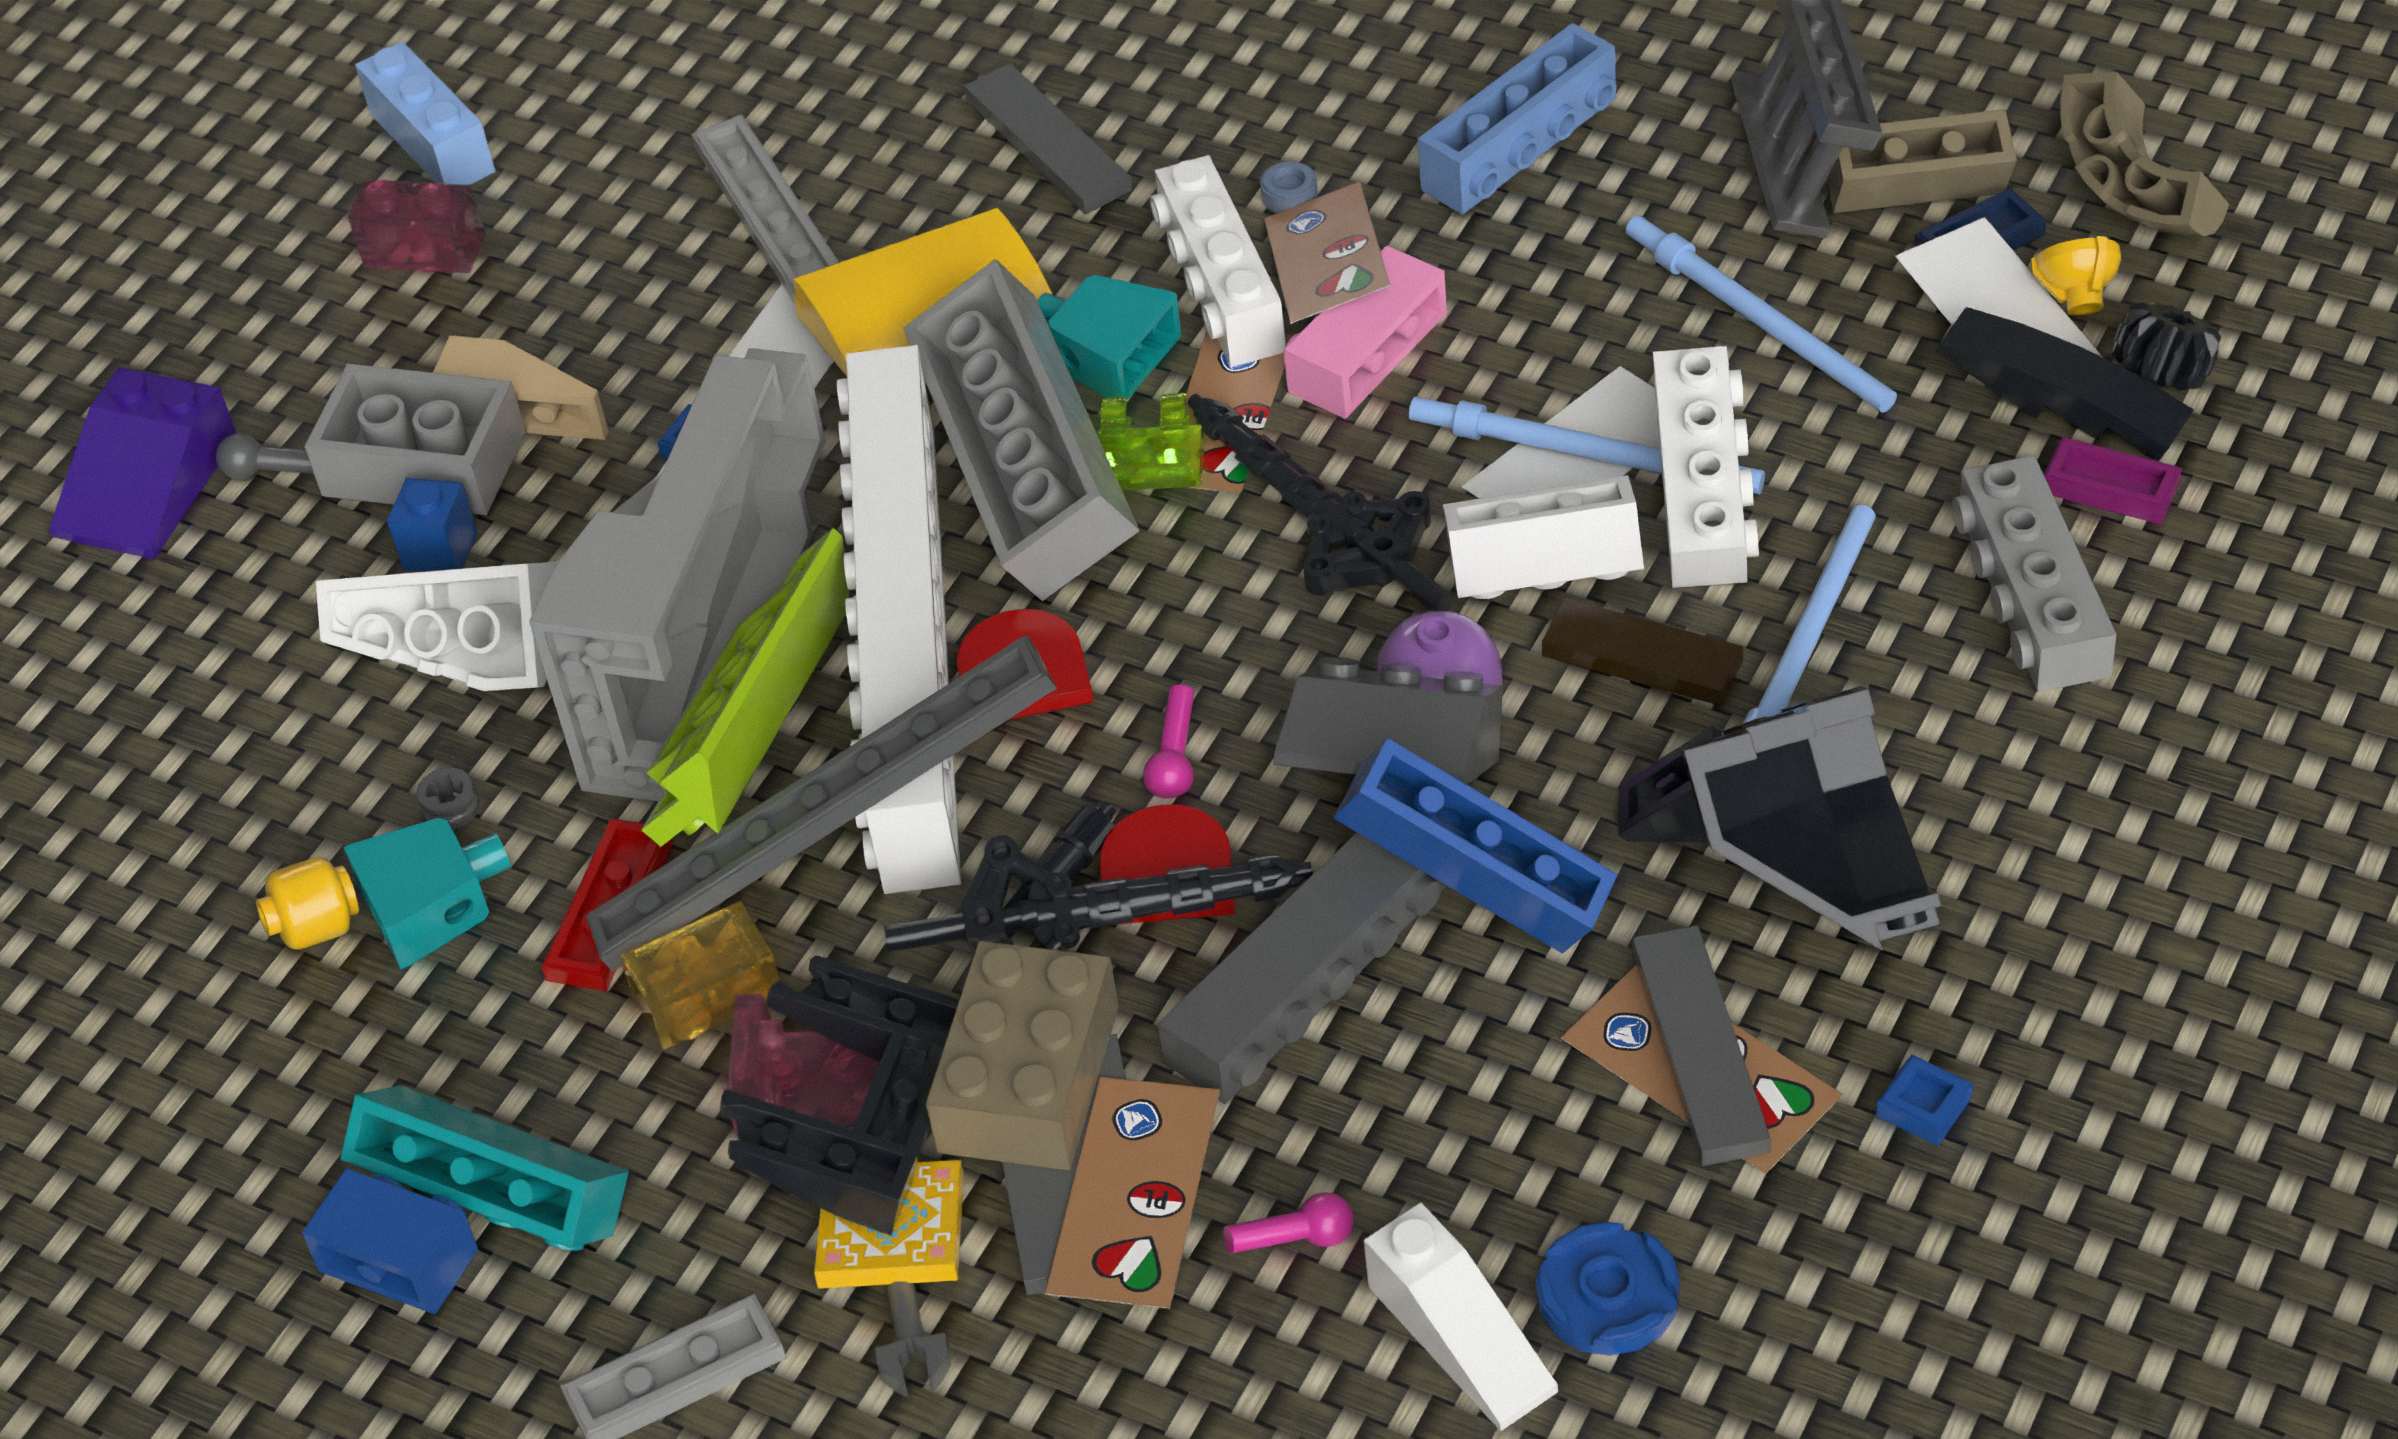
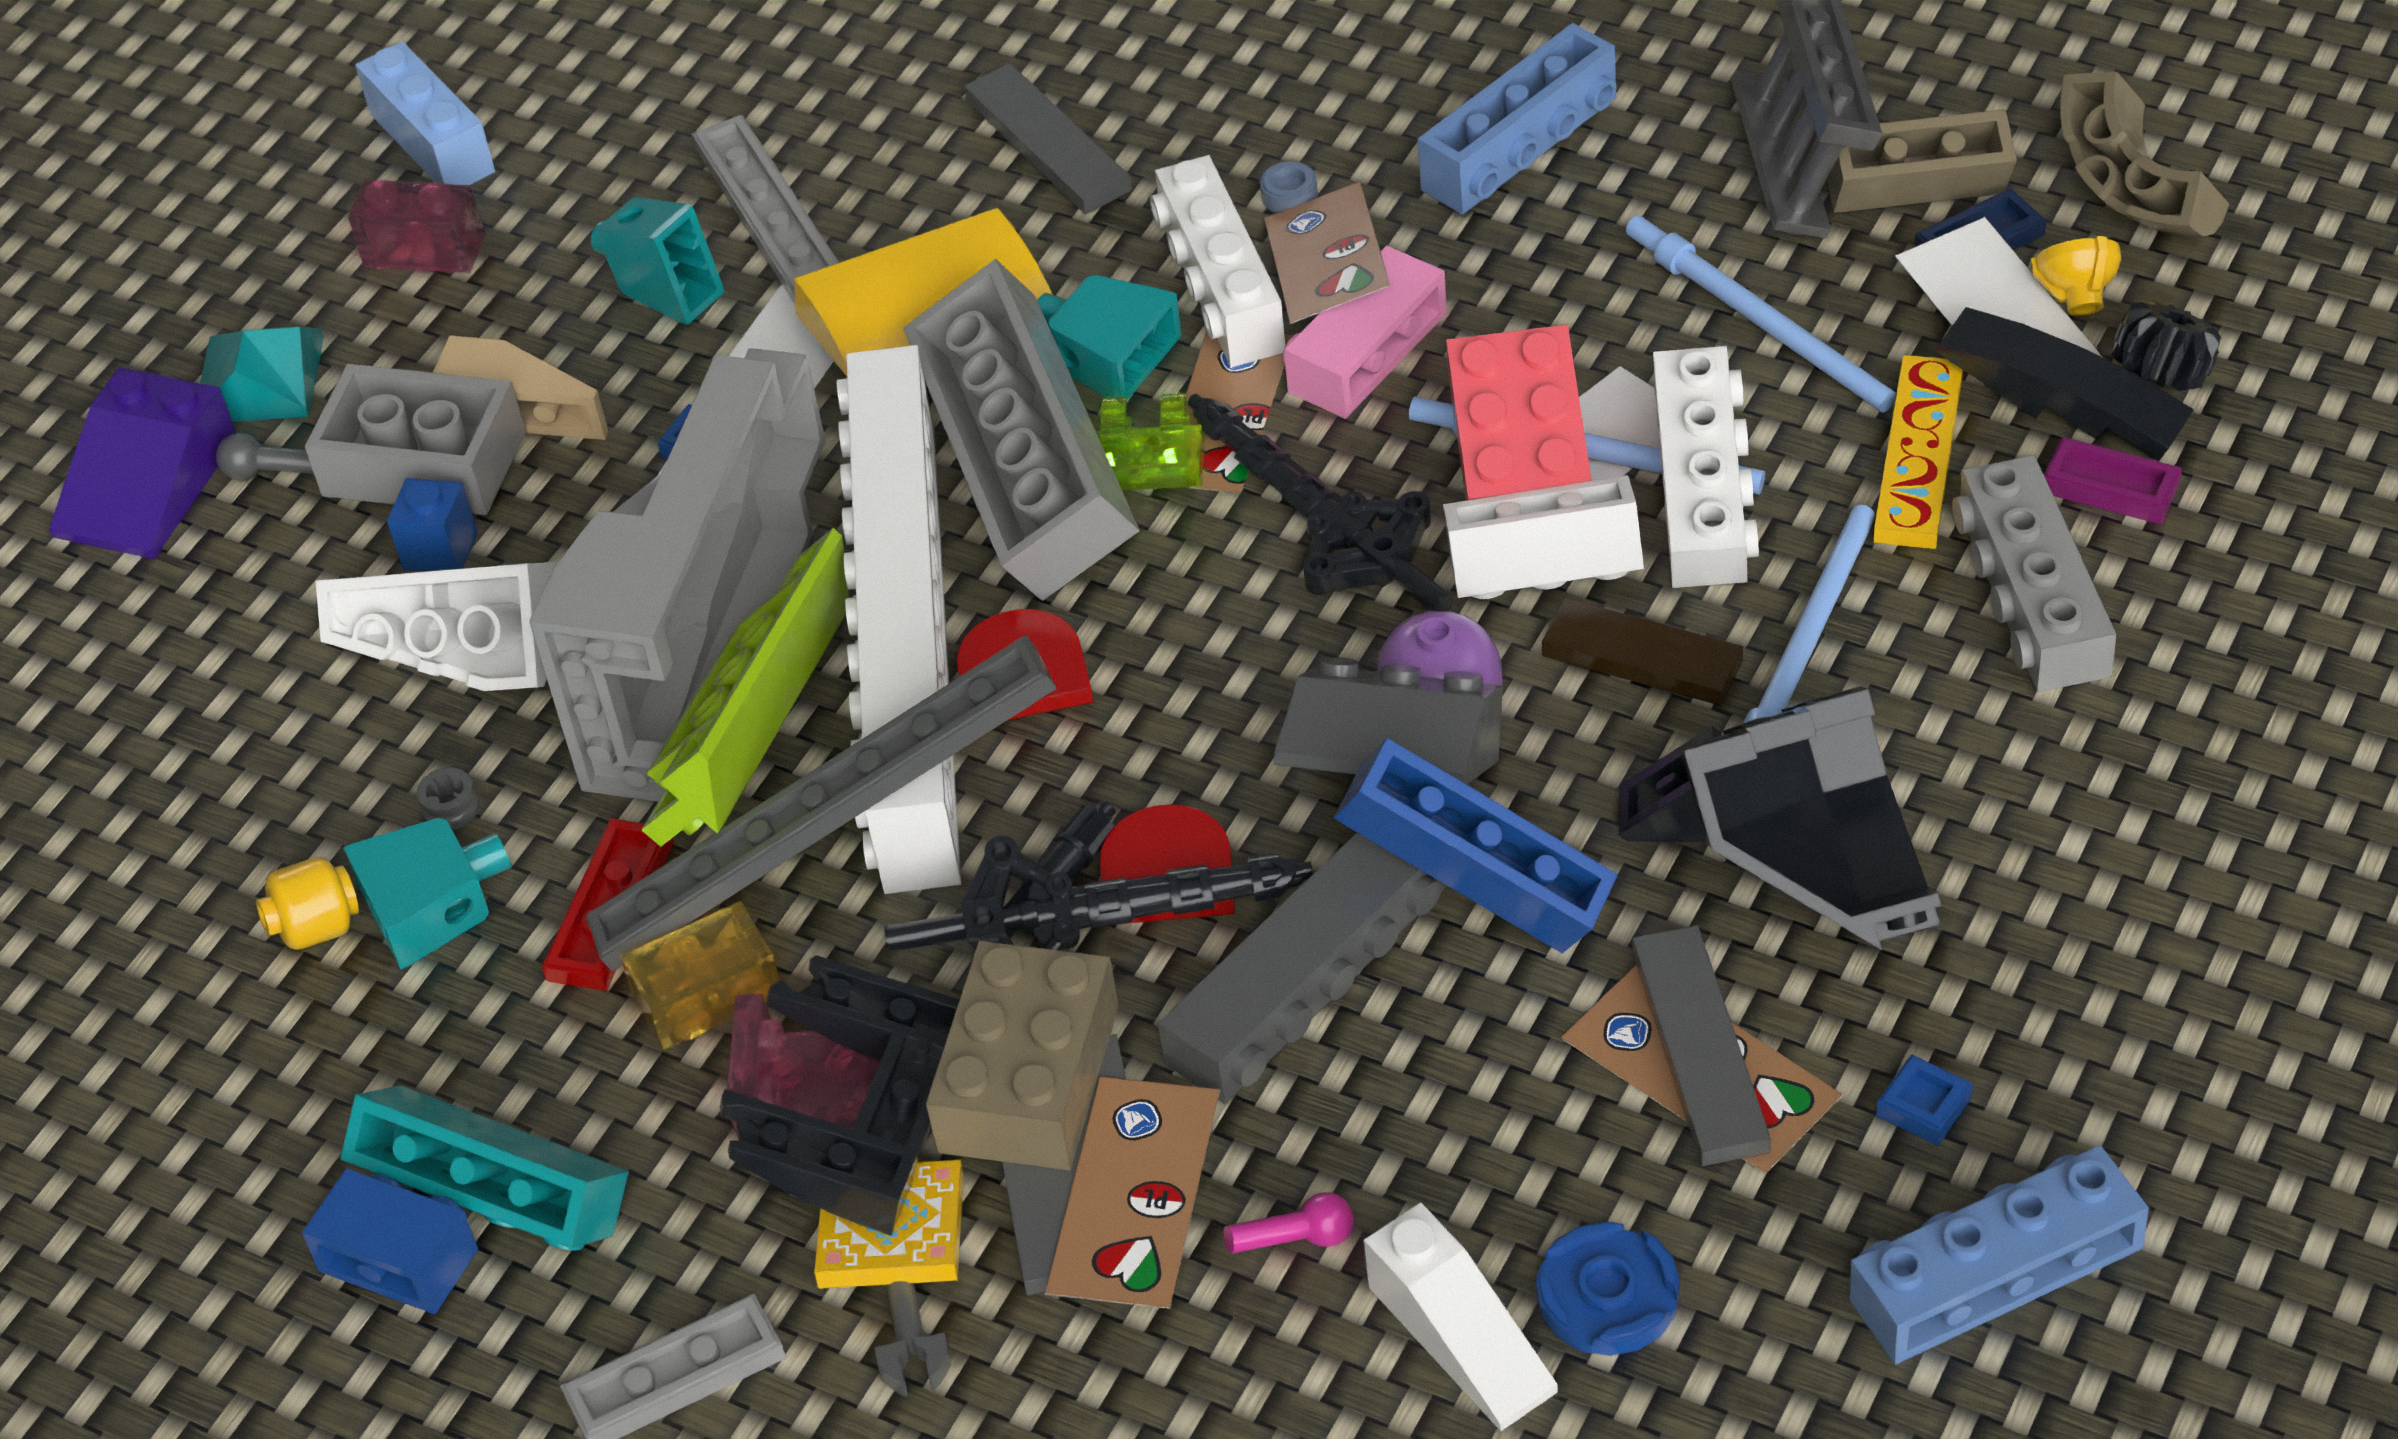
dark pink bar [1143,685,1195,798] -> none
none -> teal slope [200,327,324,422]
none -> teal torso [591,197,725,325]
none -> coral brick [1446,324,1592,501]
none -> medium blue brick [1849,1145,2149,1365]
none -> yellow tile [1874,355,1963,549]

